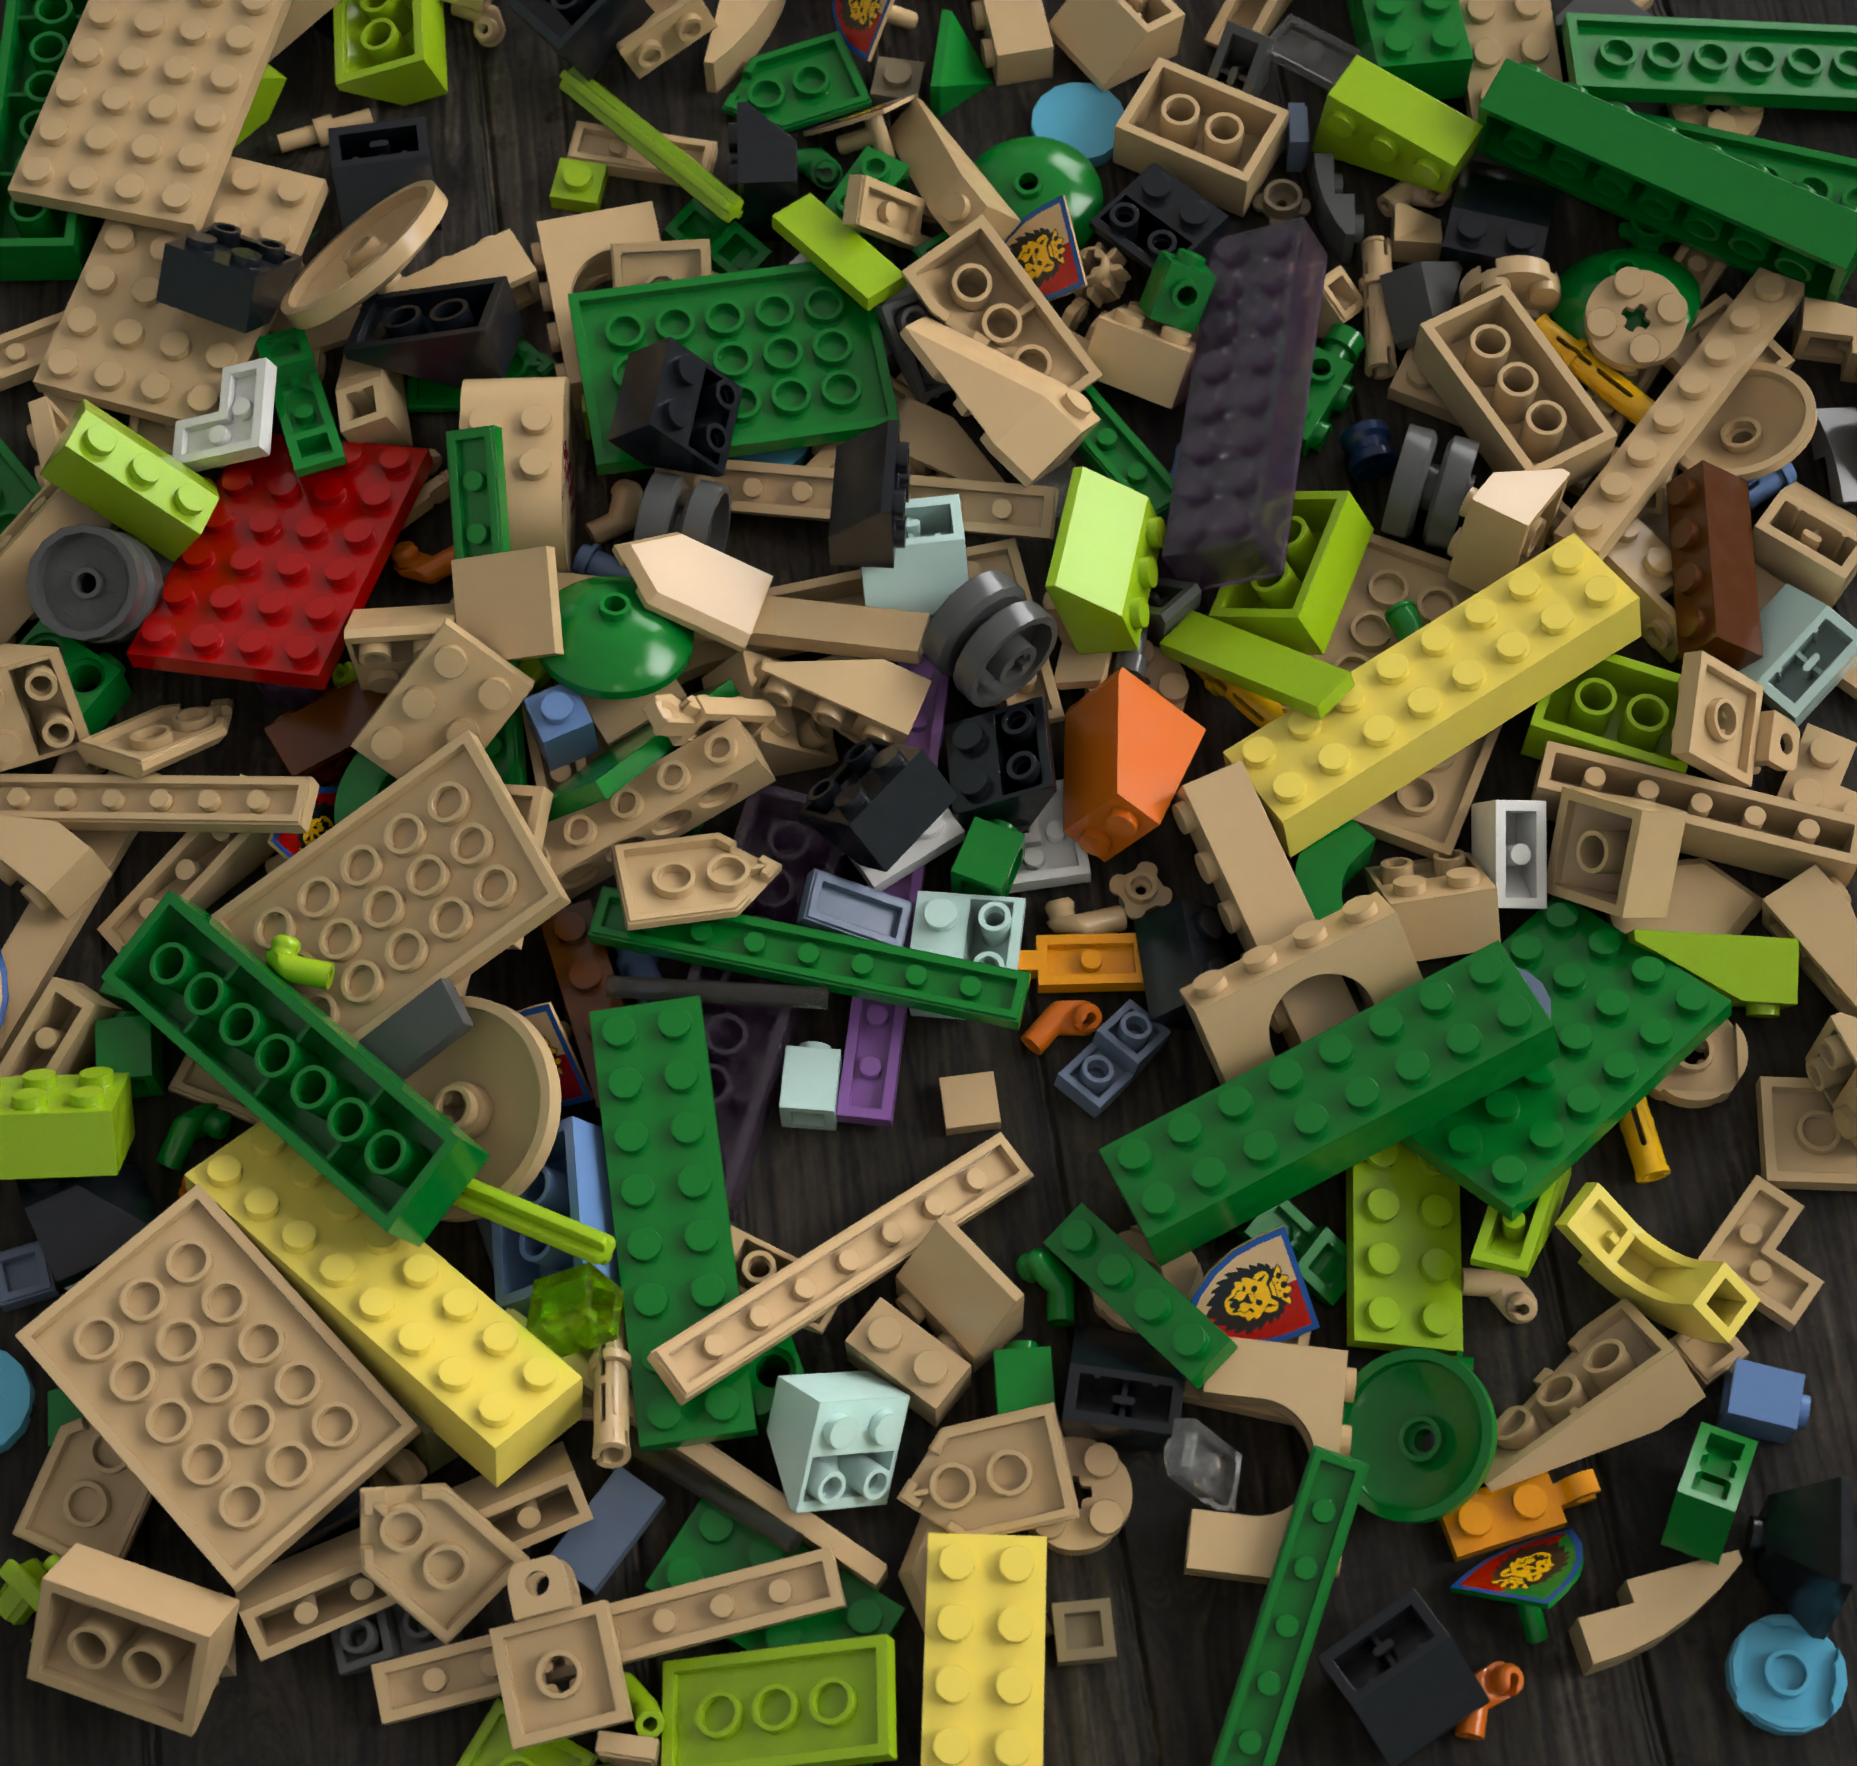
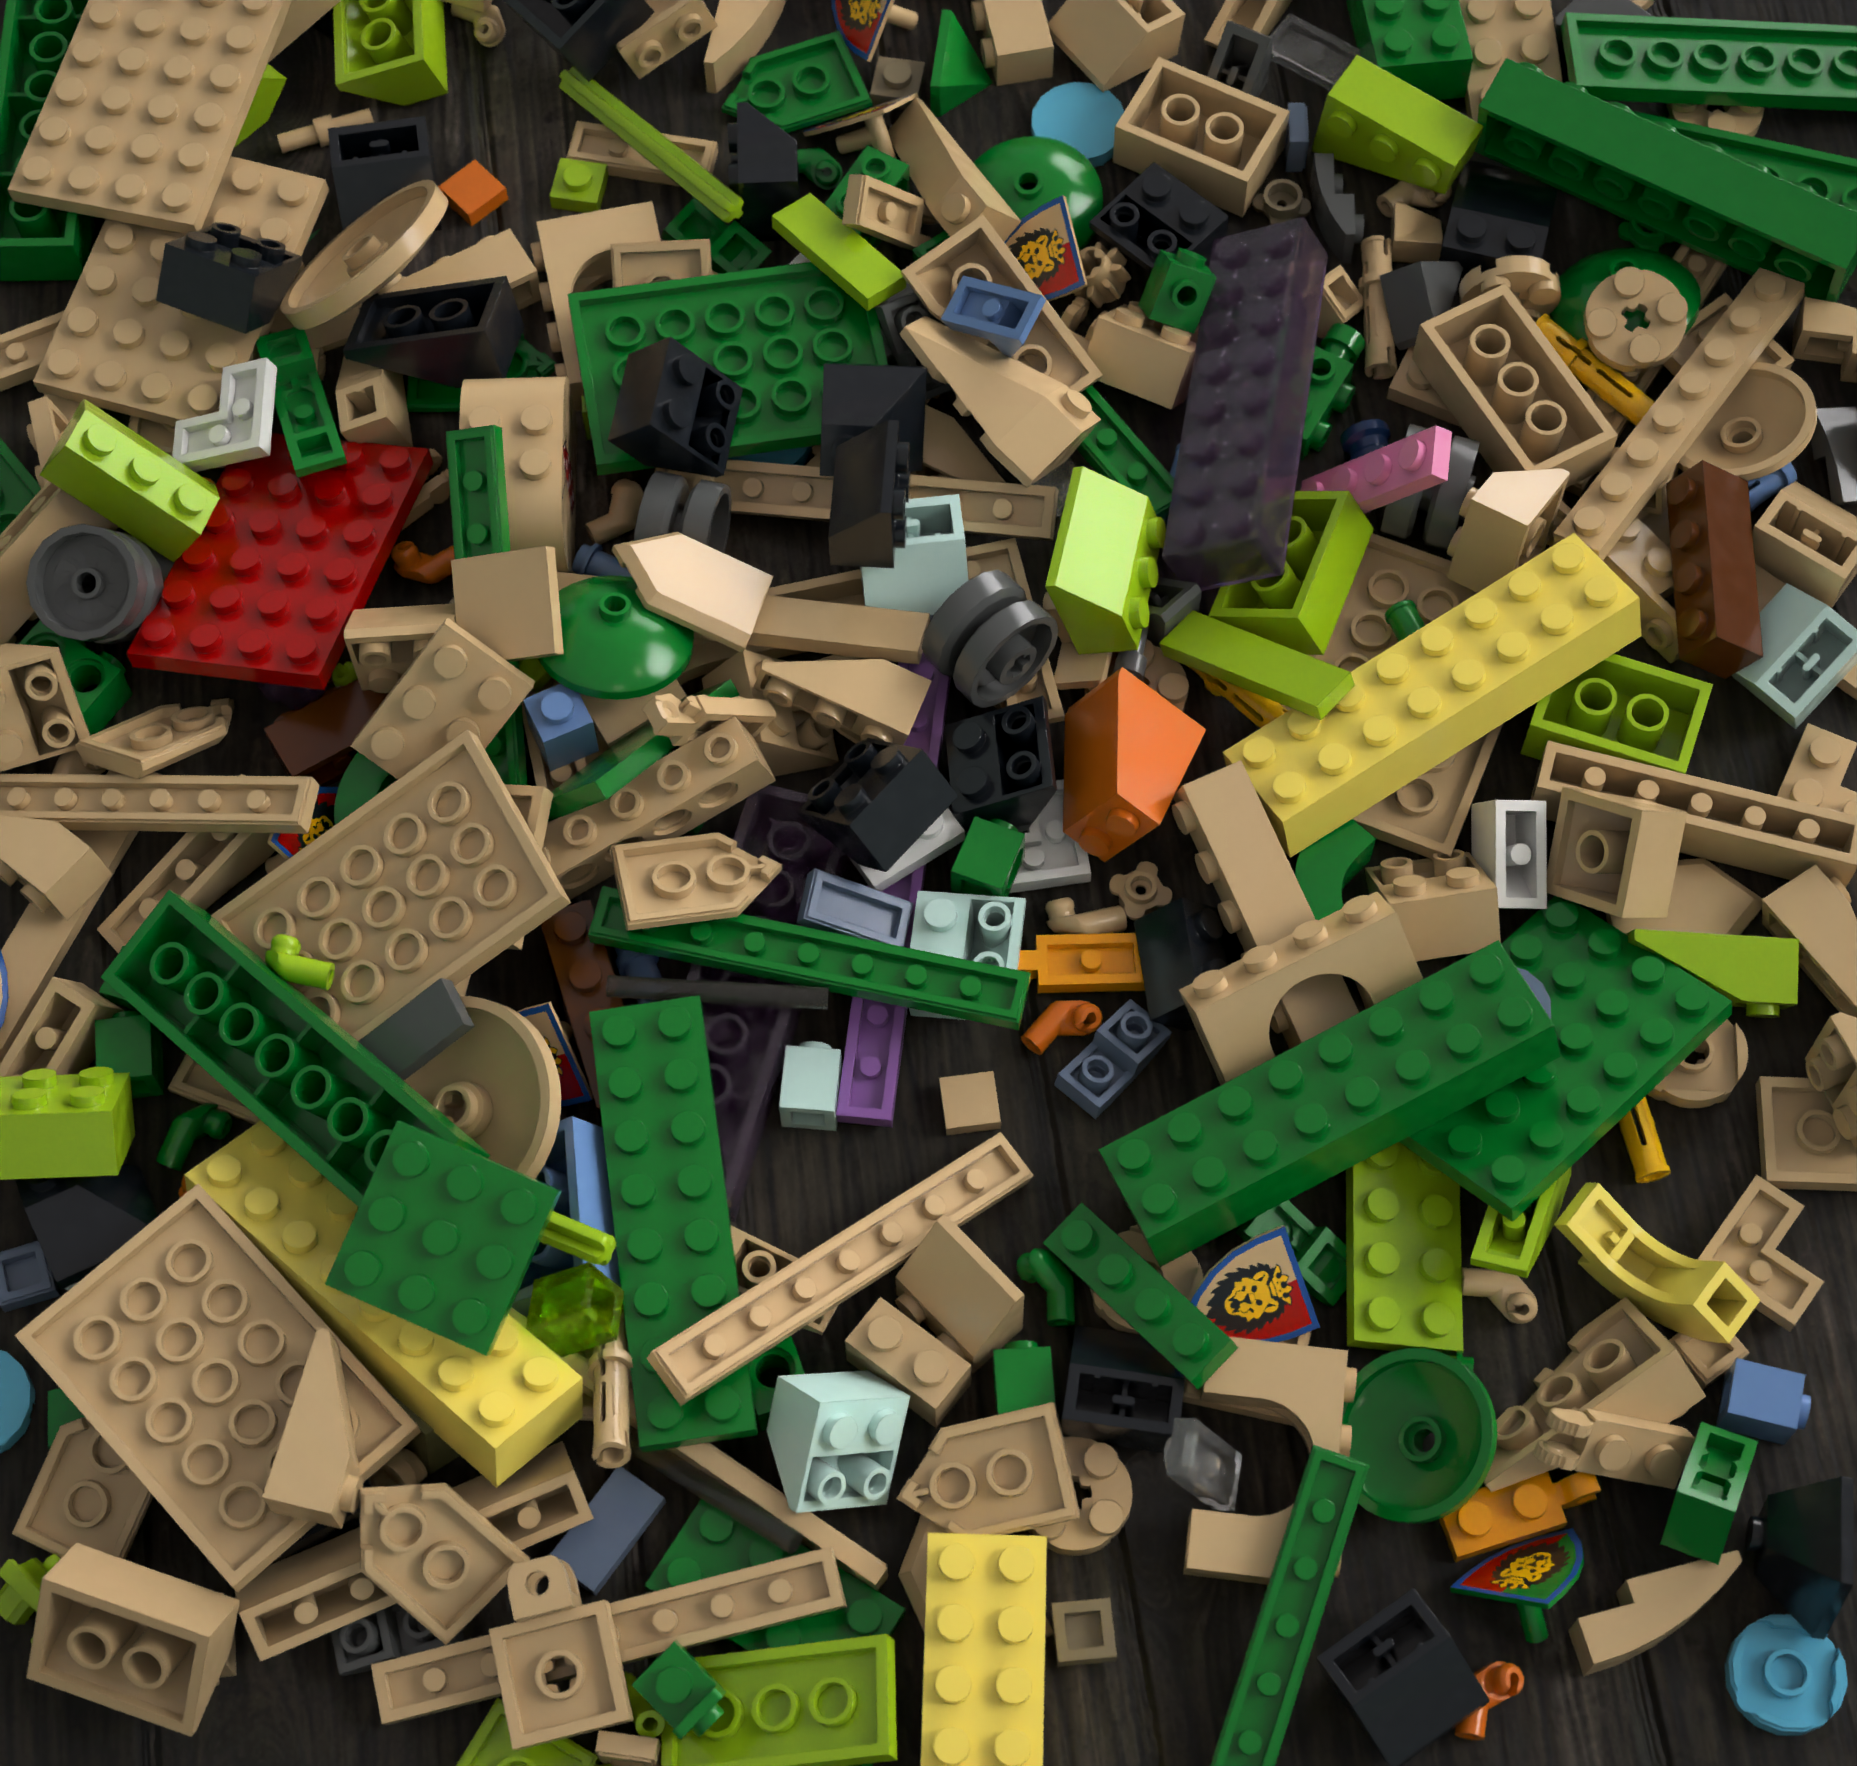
tan plate [1671,650,1800,788] -> none
none -> tan slope [262,1327,363,1529]
none -> green plate [325,1120,562,1356]
none -> orange tile [438,159,508,227]
none -> green bracket [632,1640,726,1740]
none -> black slope [820,363,927,476]
none -> medium blue slope [941,275,1046,357]
none -> bright pink plate [1300,425,1452,513]
none -> tan hinge [1532,1407,1695,1489]

